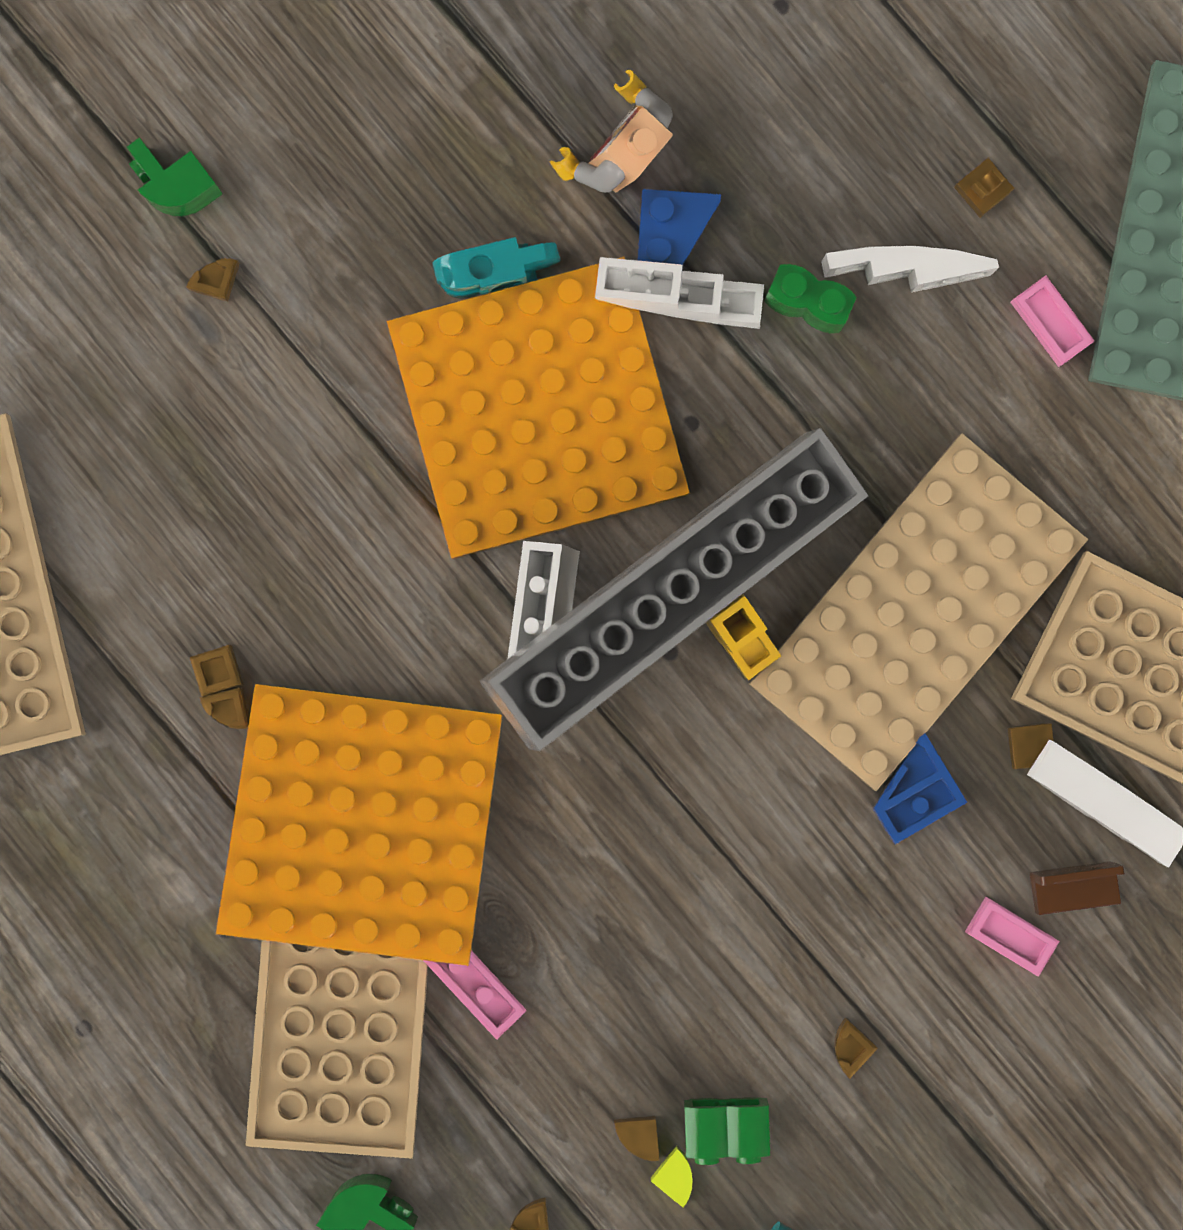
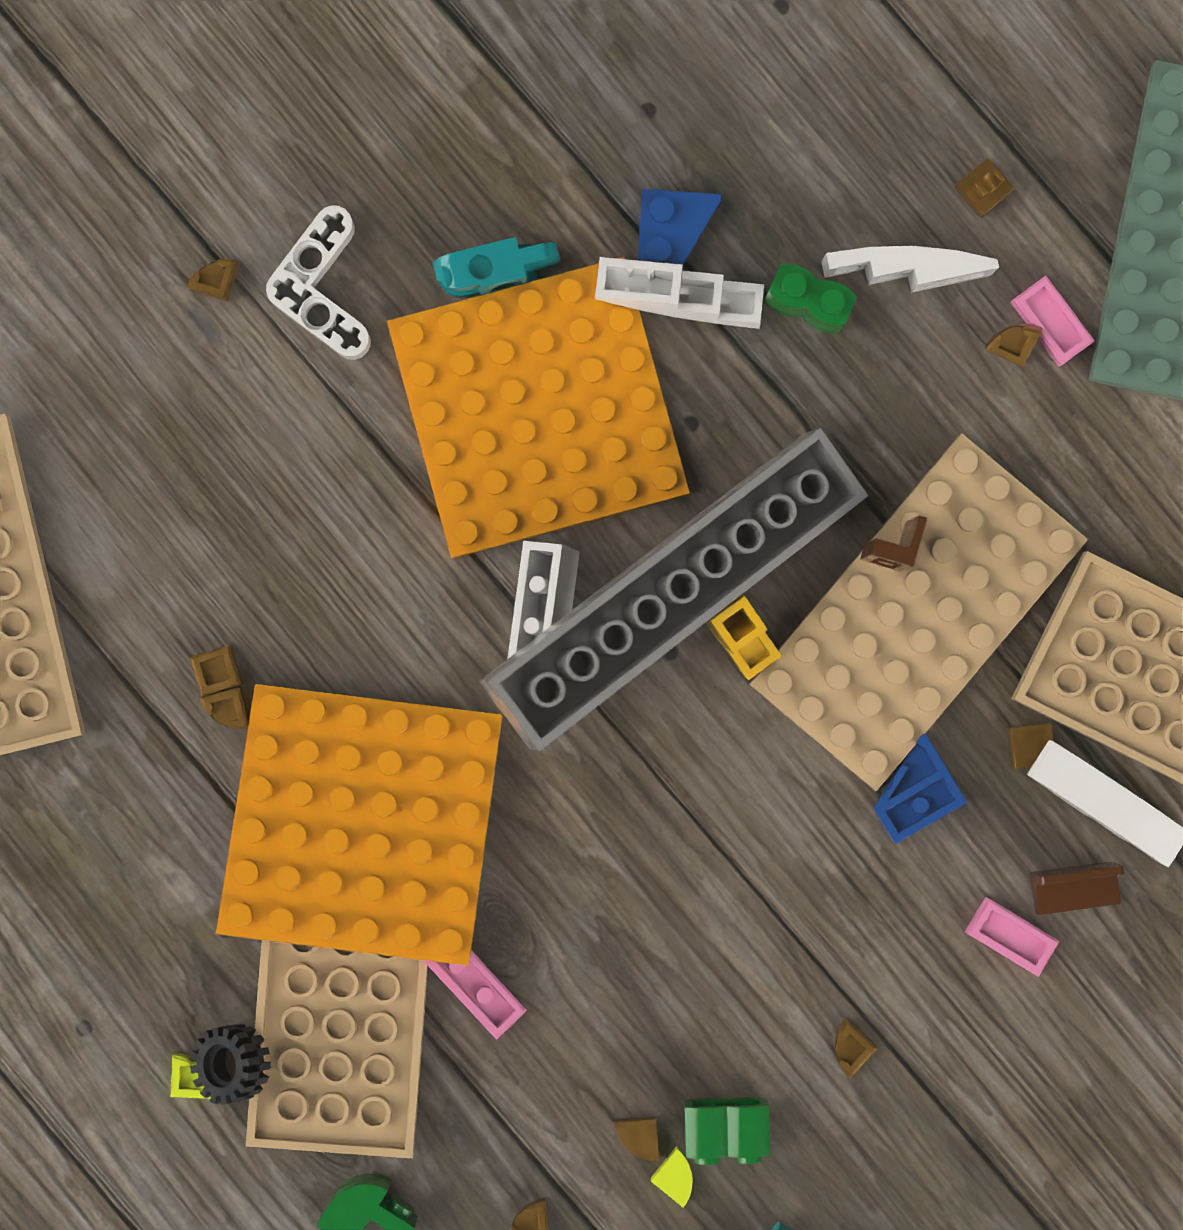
green brick [127,137,223,216] -> none
torso [550,70,673,193] -> none
none -> neon yellow tile [170,1052,211,1099]
none -> black tyre [190,1024,271,1105]
none -> white beam [266,205,371,360]
none -> reddish brown panel [860,515,927,572]
none -> pearl gold tile [986,324,1042,367]

